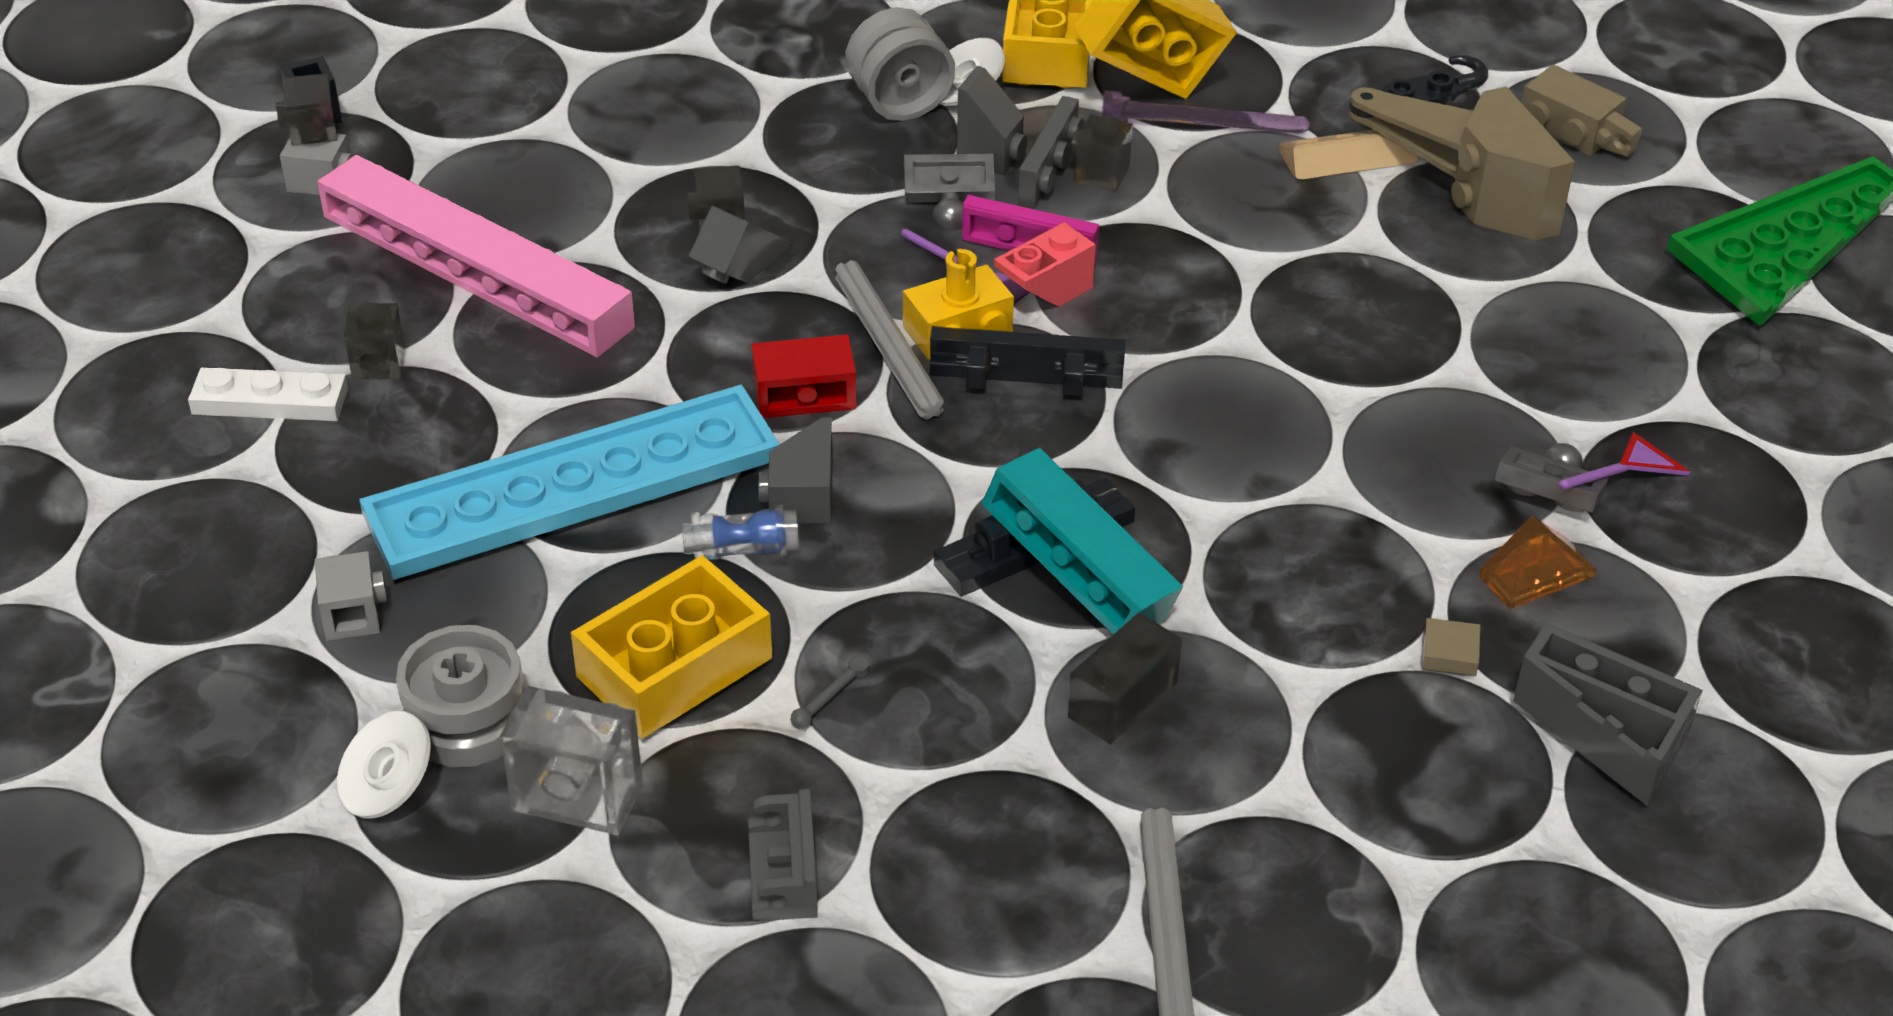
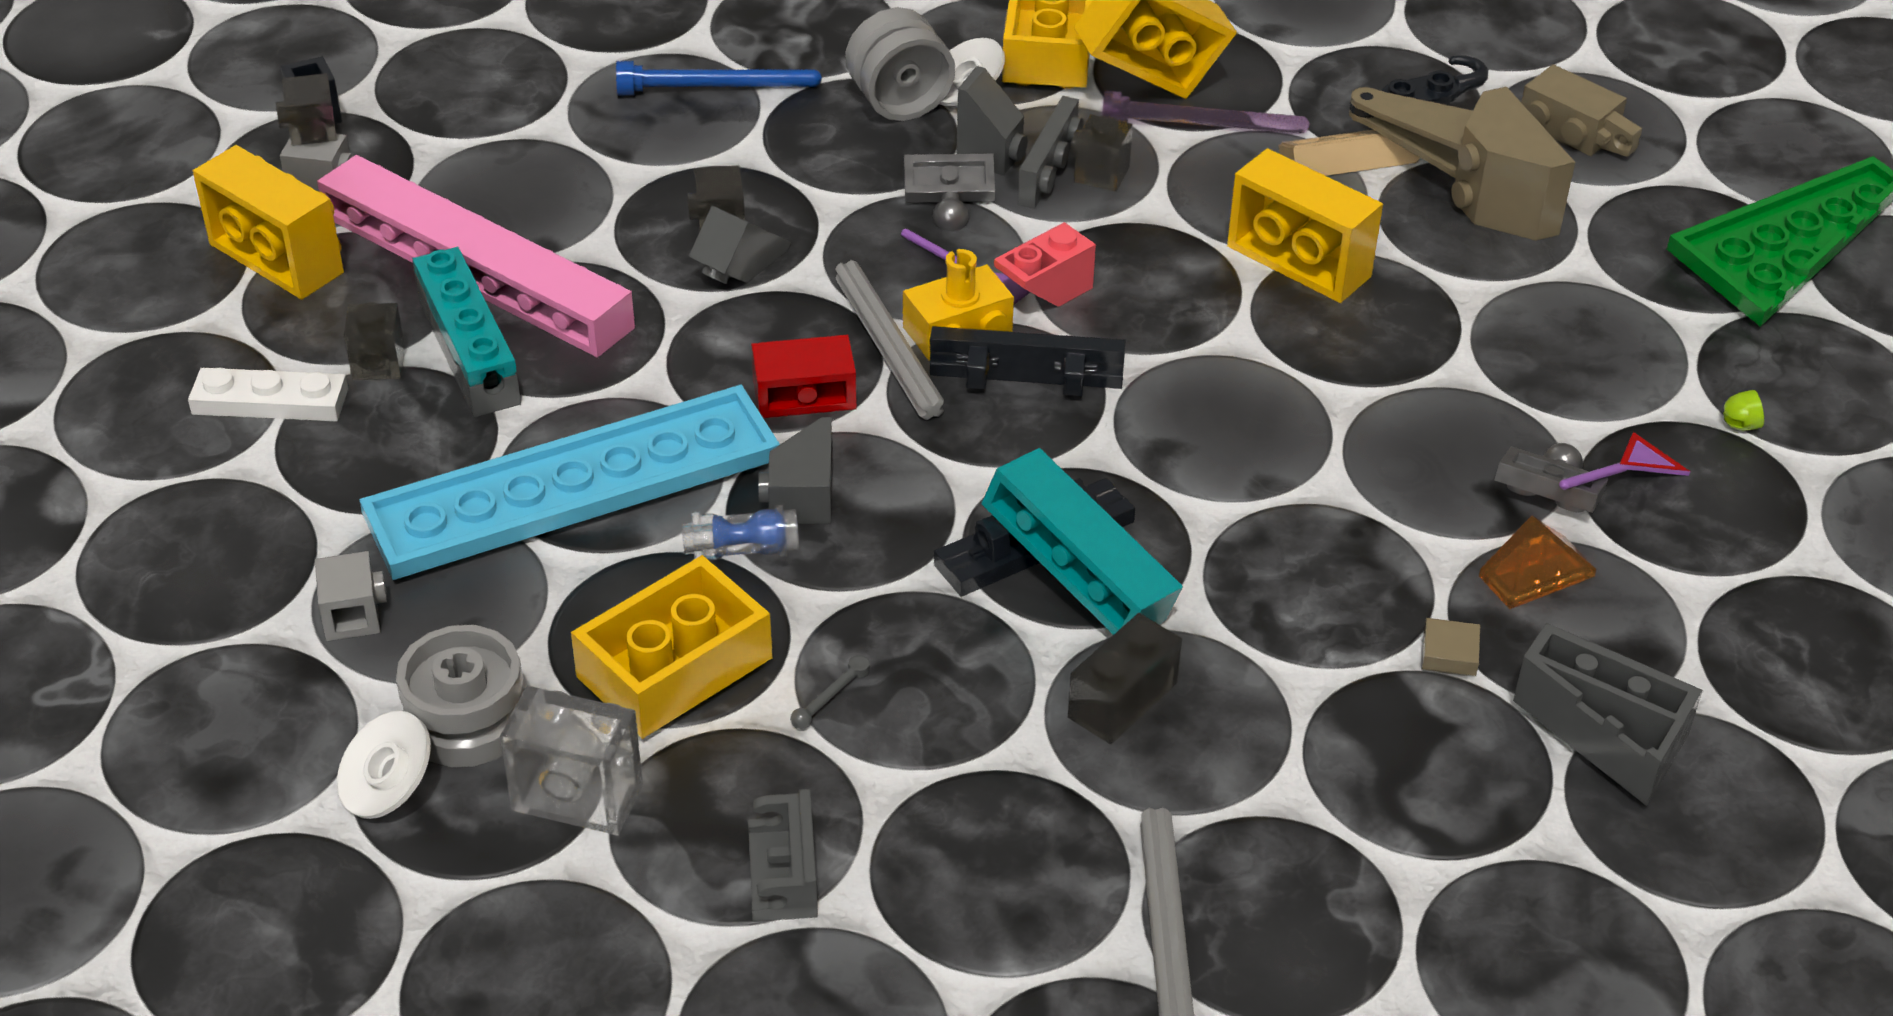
dark pink tile [962,195,1099,263] -> none
none -> yellow brick [192,145,344,300]
none -> teal piece [412,247,521,417]
none -> blue piece [616,61,822,96]
none -> yellow brick [1227,148,1383,303]
none -> lime hinge [1723,390,1764,431]

